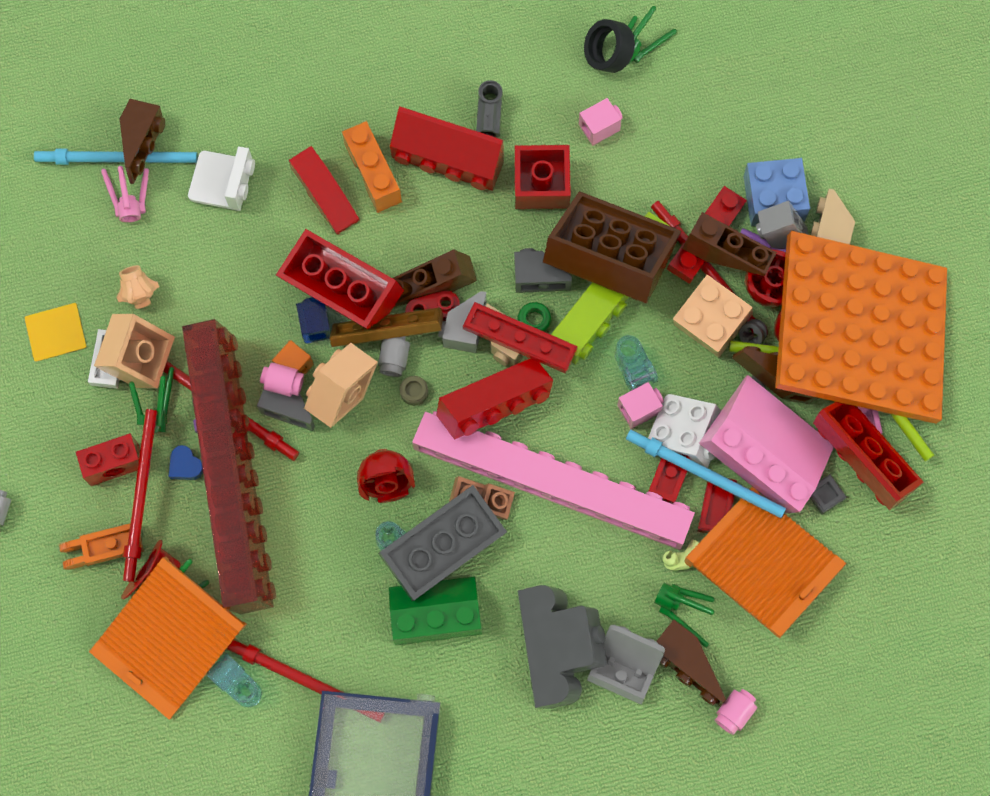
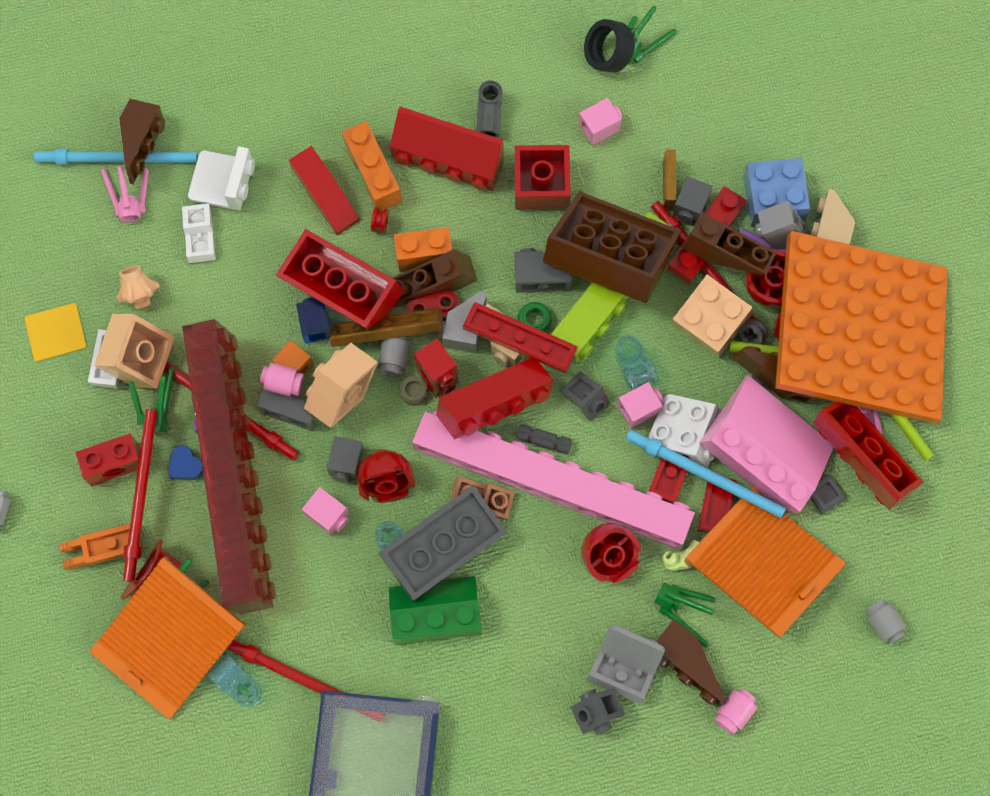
dark grey brick [518,585,607,709] -> none
none -> white slope [182,203,216,263]
none -> bright pink brick [301,487,349,536]
none -> dark grey brick [327,436,364,483]
none -> red bush [371,207,389,234]
none -> orange brick [394,227,452,272]
none -> red brick [414,339,459,397]
none -> dark grey axle [516,424,572,454]
none -> dark grey bracket [560,371,610,421]
none -> dark grey brick [571,688,625,735]
none -> red cylinder [581,523,641,583]
none -> pearl gold tile [663,149,676,211]
none -> dark grey brick [673,176,713,224]
none -> light grey brick [865,599,907,644]

